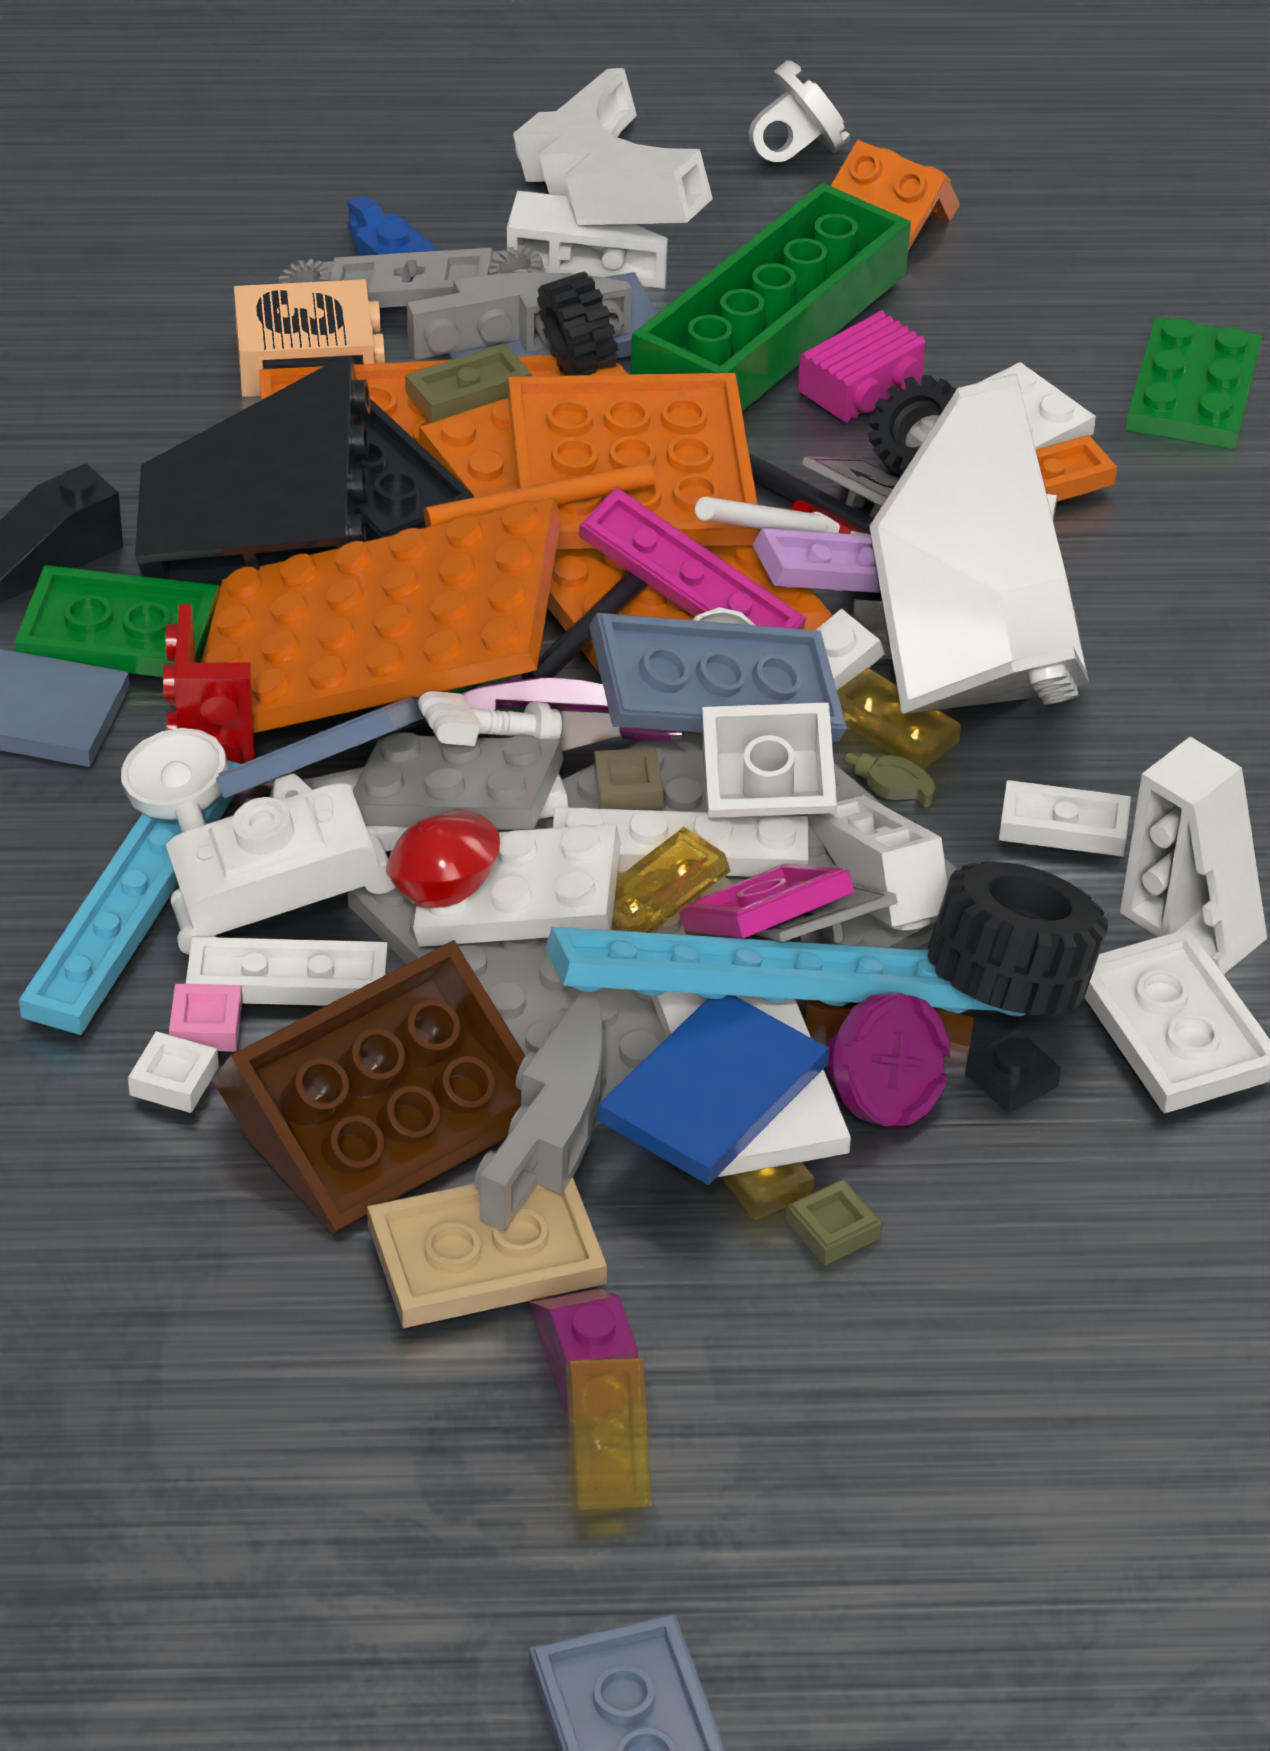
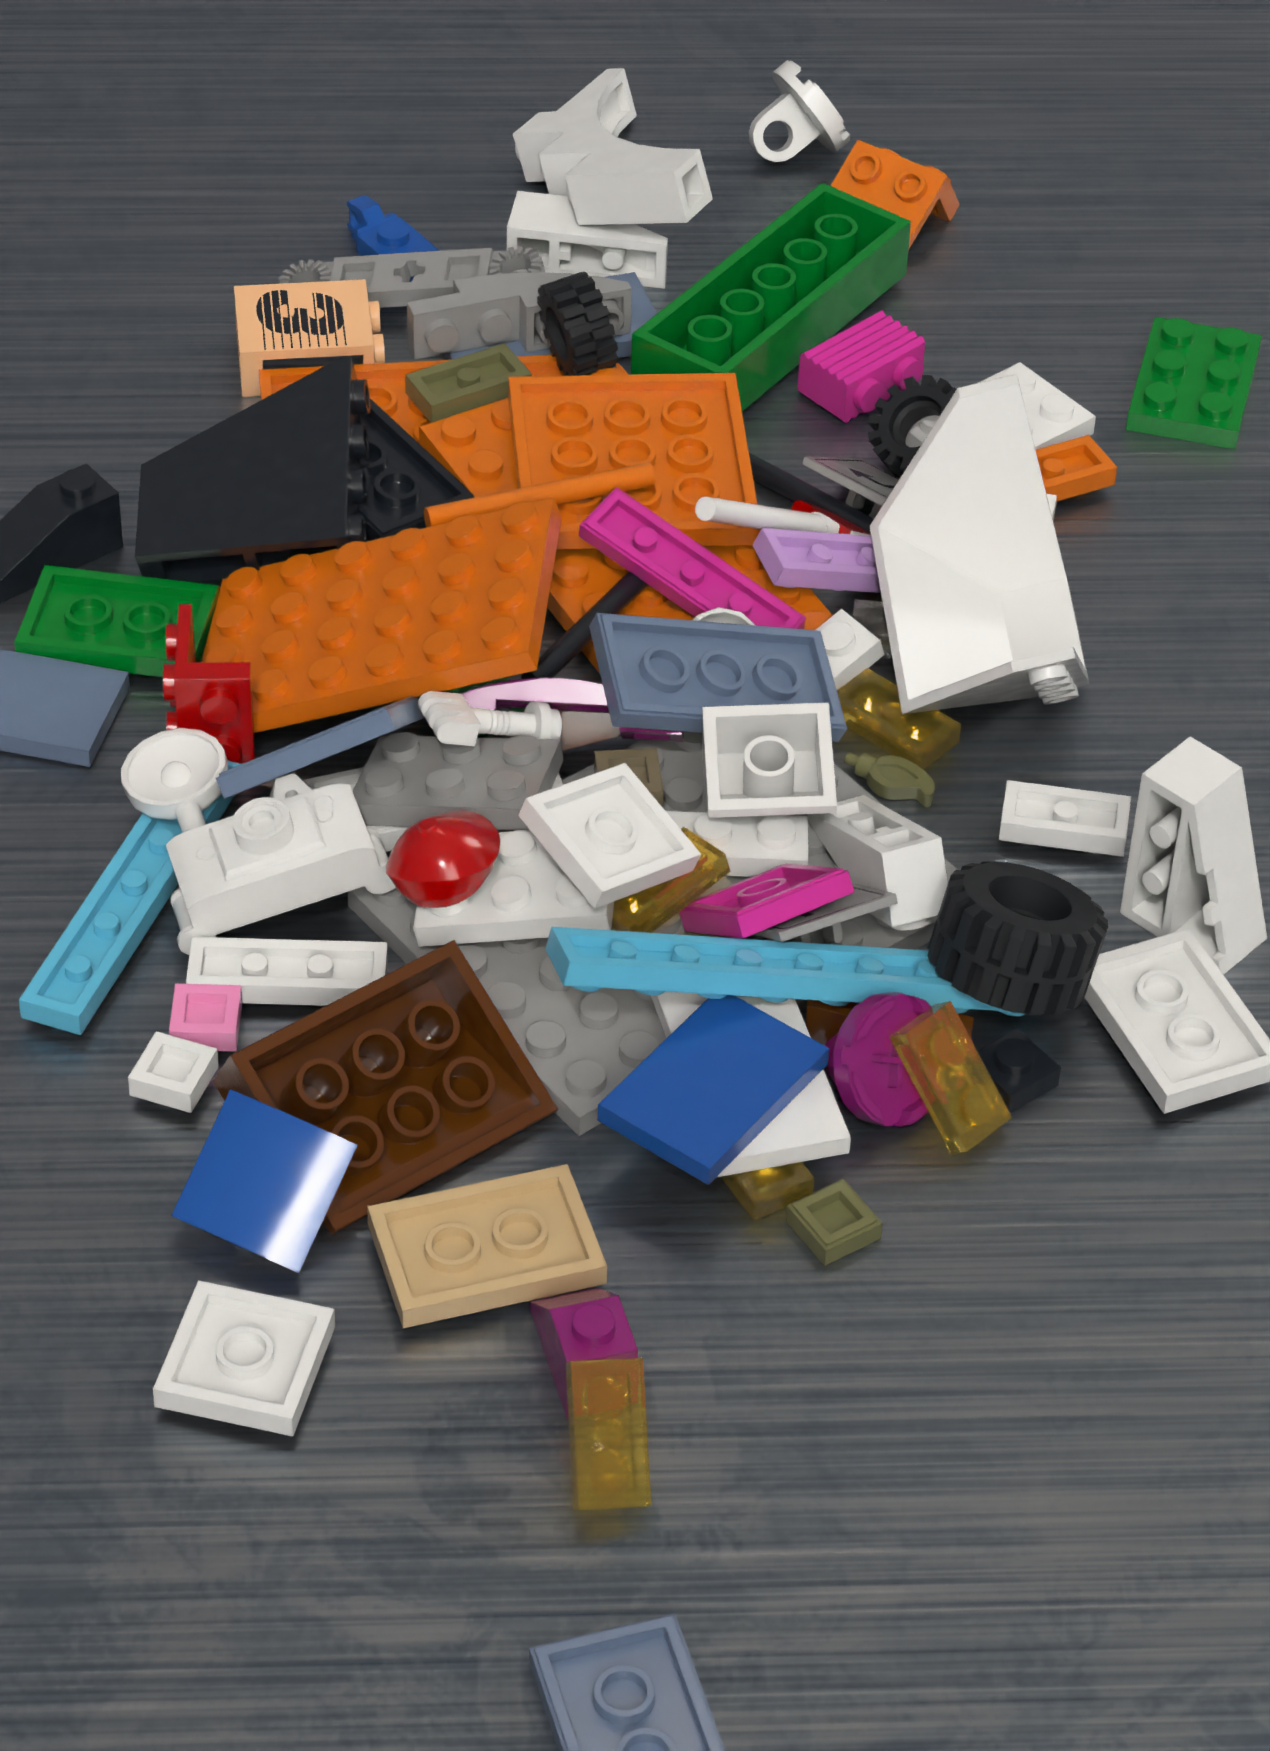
light grey slope [474,991,602,1231] -> none
none -> white plate [153,1280,335,1437]
none -> blue slope [171,1089,358,1273]
none -> white plate [518,763,701,909]
none -> clear yellow plate [889,1001,1012,1154]

